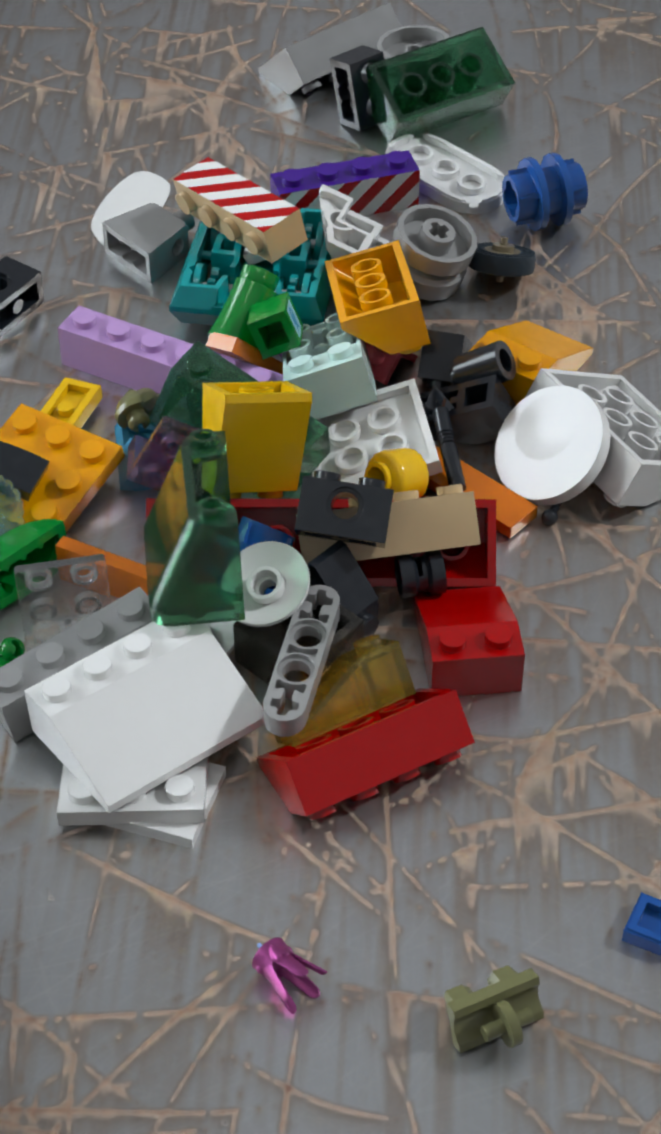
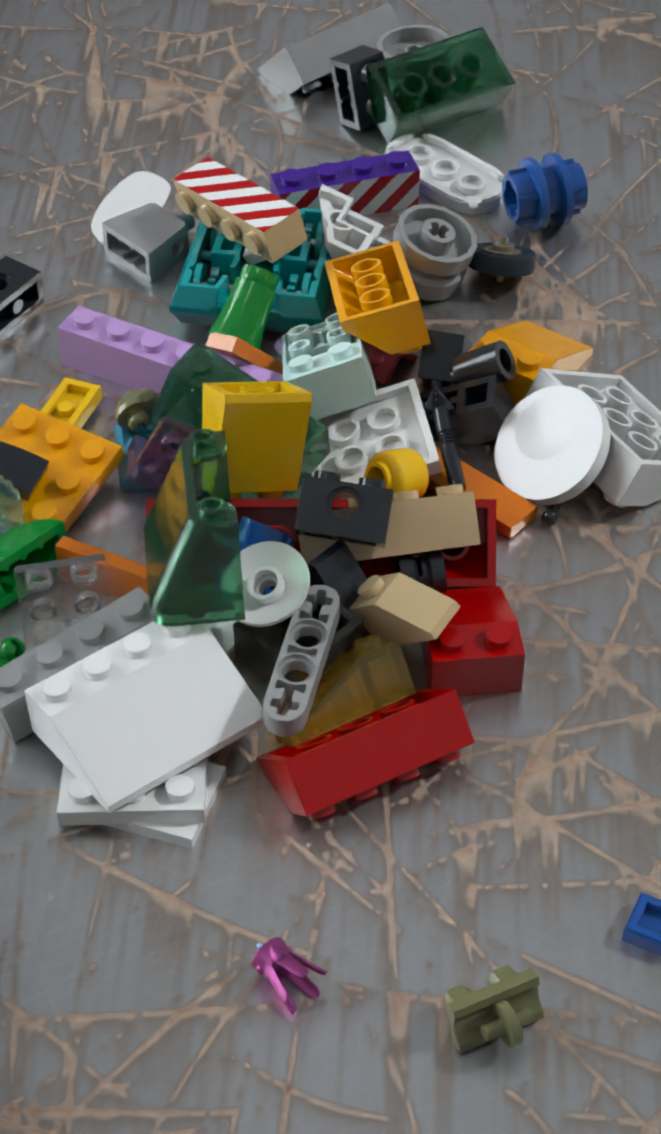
green brick [247,292,304,360] -> none
none -> tan slope [349,572,460,647]

